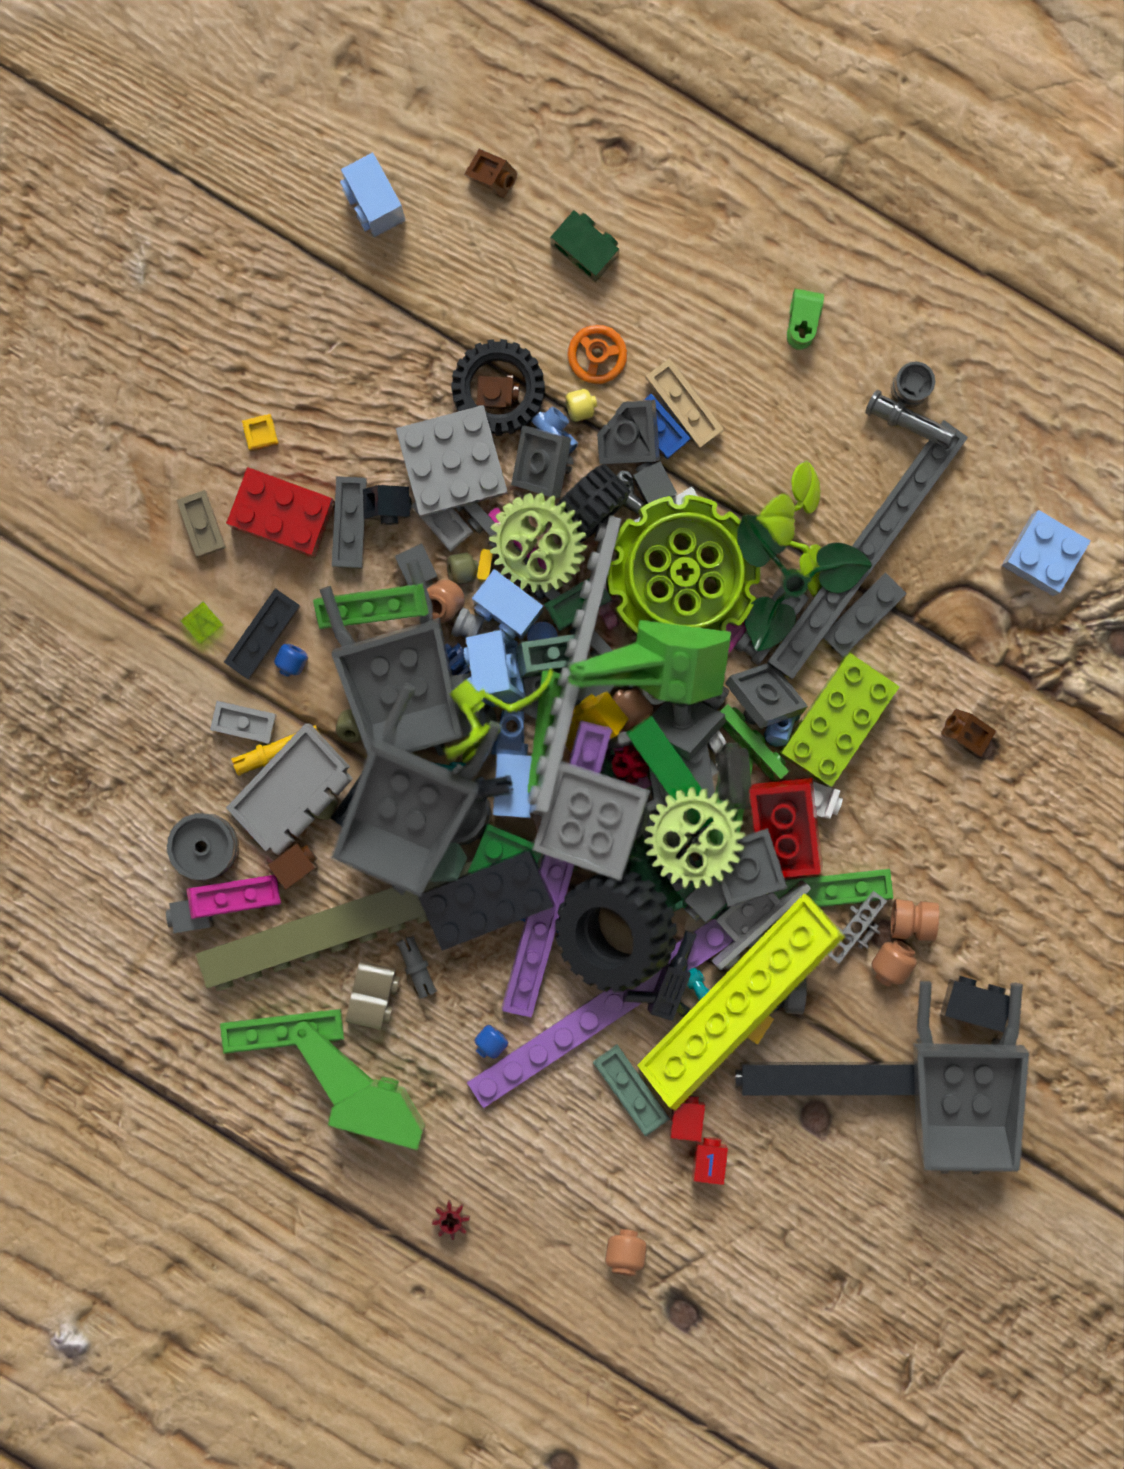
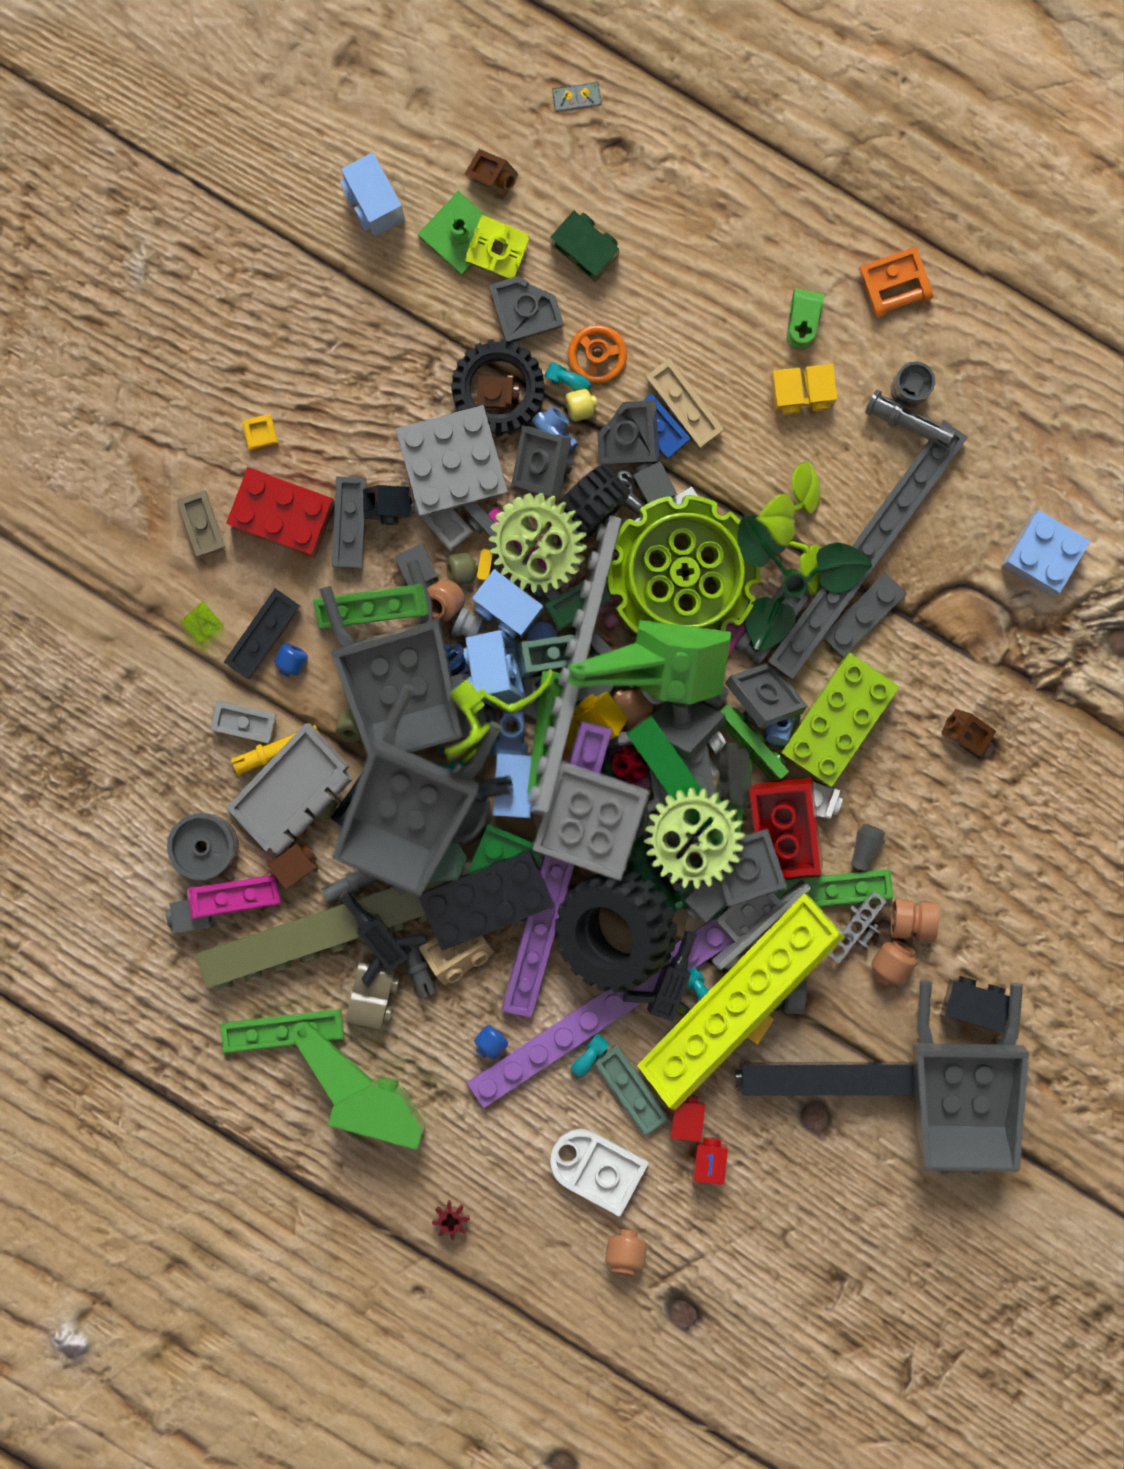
none -> dark grey pin [321,871,382,906]
none -> black piece [339,891,430,988]
none -> bright green tile [418,191,495,277]
none -> tan bracket [419,935,494,985]
none -> neon yellow piece [464,215,529,279]
none -> dark grey plate [489,276,564,343]
none -> teal arm [545,362,592,391]
none -> white plate [550,1129,649,1217]
none -> light grey sticker [552,82,602,111]
none -> teal arm [570,1034,609,1079]
none -> yellow piece [771,364,837,415]
none -> dark grey cone [850,823,886,871]
none -> orange plate [859,246,933,318]

